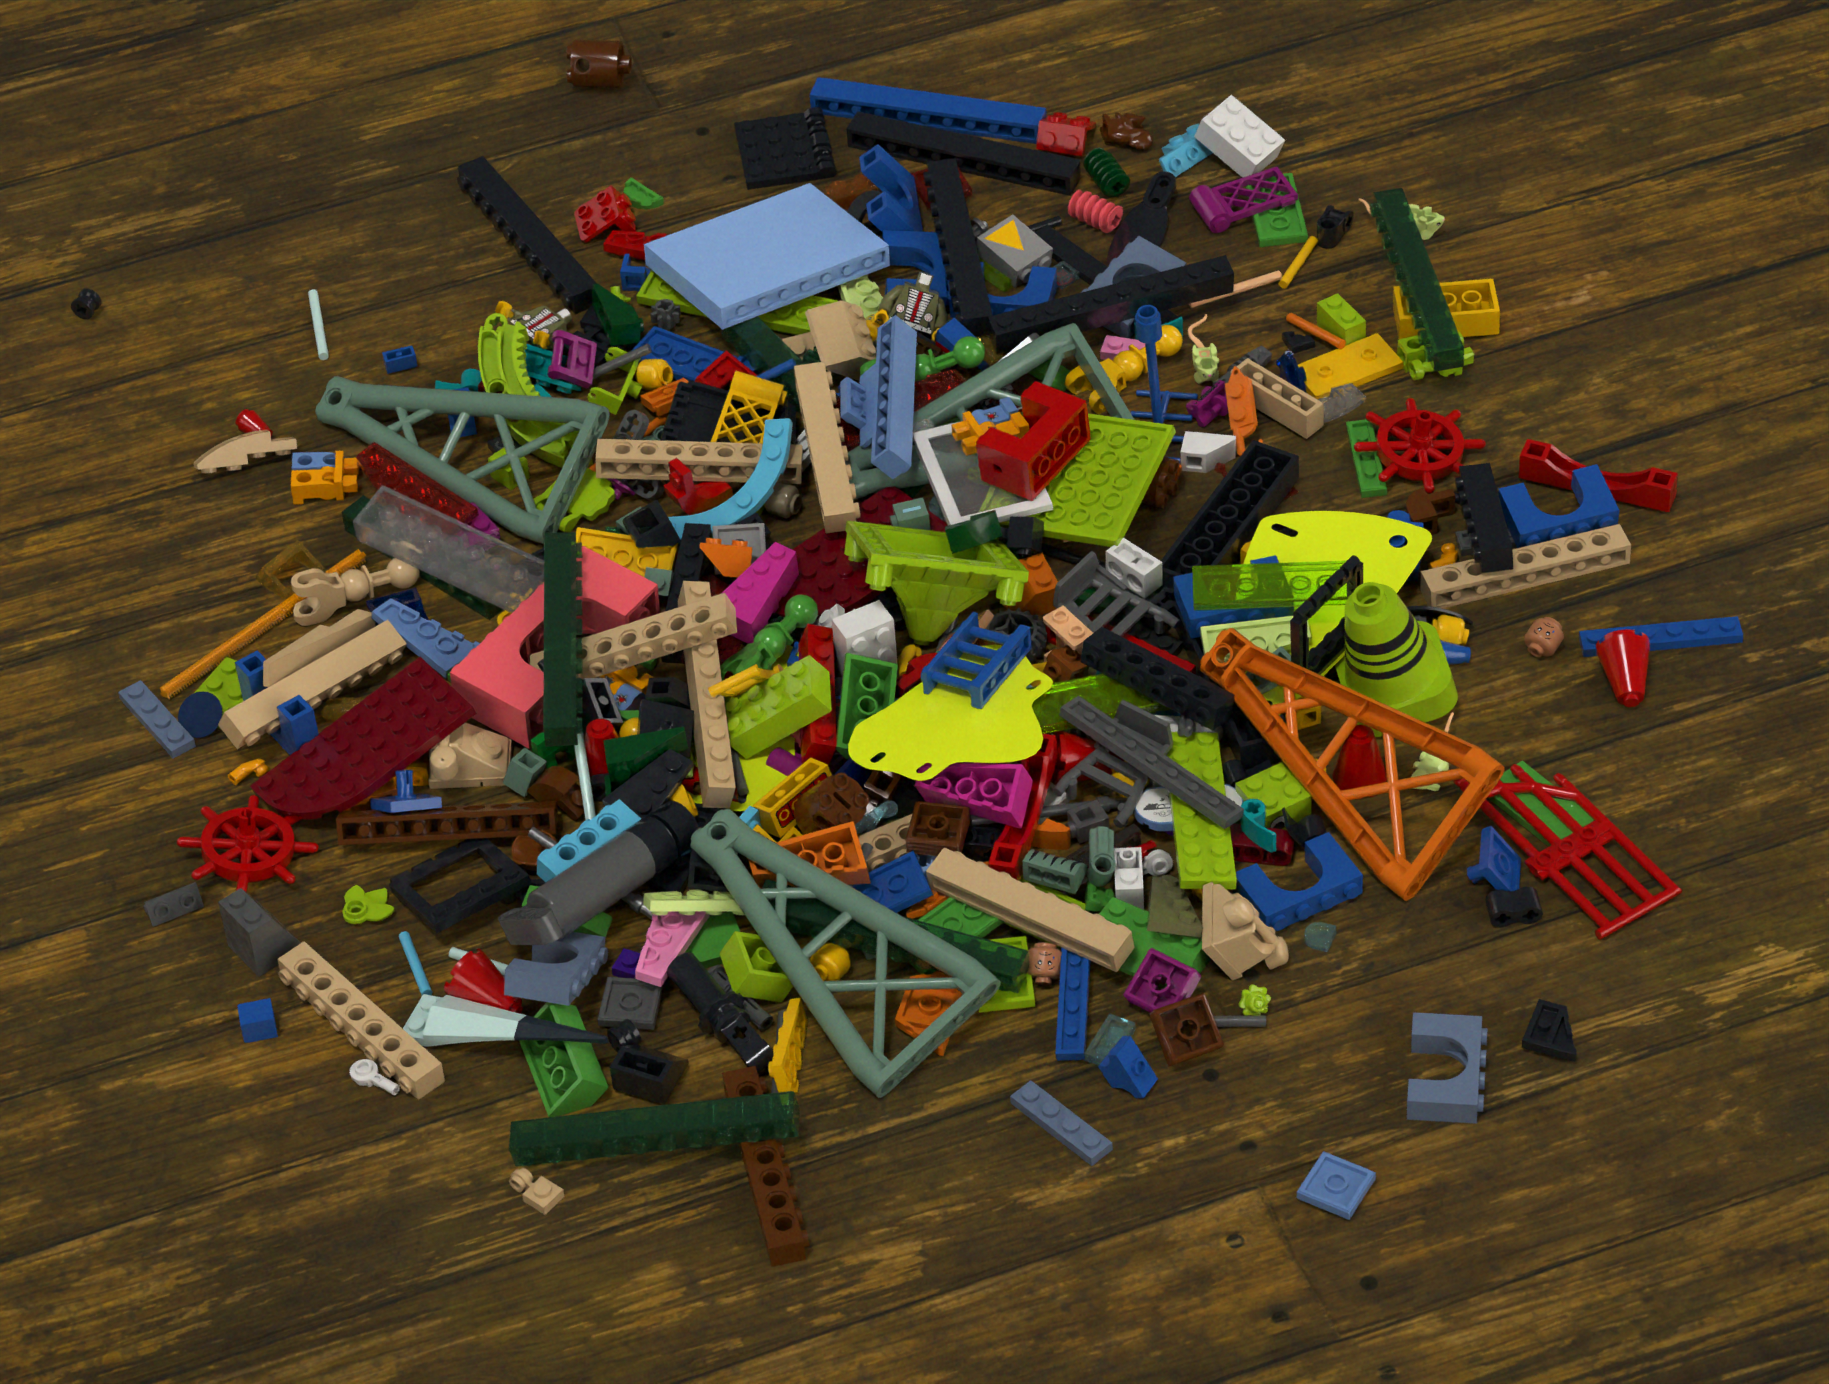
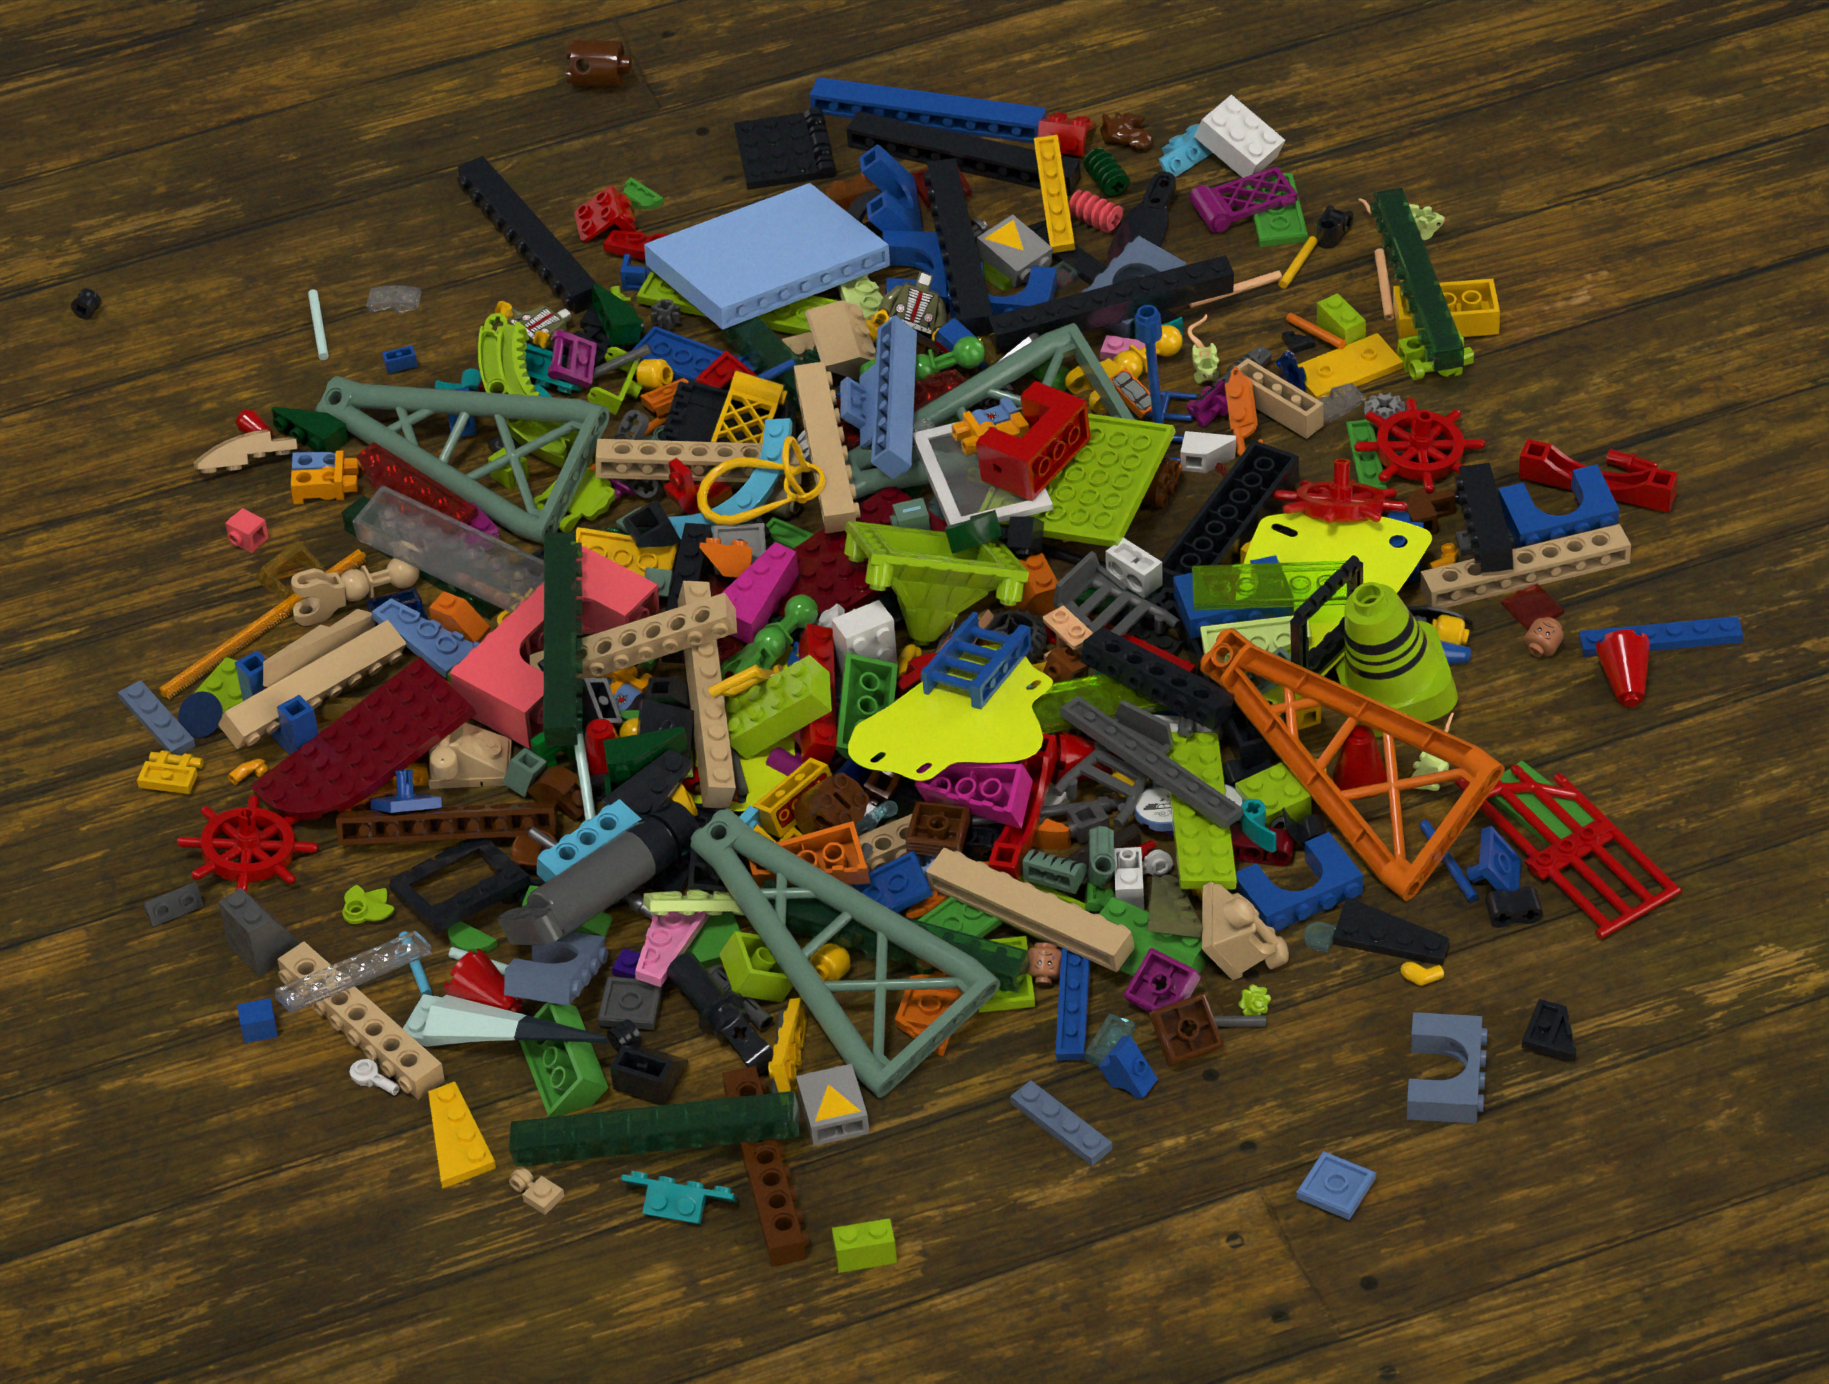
none -> yellow plate [137,750,203,794]
none -> coral brick [225,508,269,553]
none -> dark green slope [271,407,349,453]
none -> clear plate [275,930,431,1013]
none -> clear slope [366,285,422,314]
none -> yellow wing [428,1082,496,1189]
none -> orange slope [429,591,491,643]
none -> bright green tile [448,921,498,953]
none -> teal bracket [621,1171,739,1225]
none -> yellow animal [697,436,826,526]
none -> bright green tile [765,517,814,549]
none -> light grey brick [796,1064,869,1146]
none -> lime brick [832,1218,897,1273]
none -> yellow plate [1034,135,1075,253]
none -> tile [1110,368,1152,419]
none -> red piece [1274,459,1407,523]
none -> black wing [1333,897,1449,966]
none -> light grey gear [1364,392,1405,419]
none -> light nougat piece [1375,248,1394,321]
none -> yellow arm [1401,962,1444,986]
none -> blue bar [1419,820,1479,903]
none -> clear red piece [1501,584,1564,631]
none -> red axle [1606,448,1658,473]

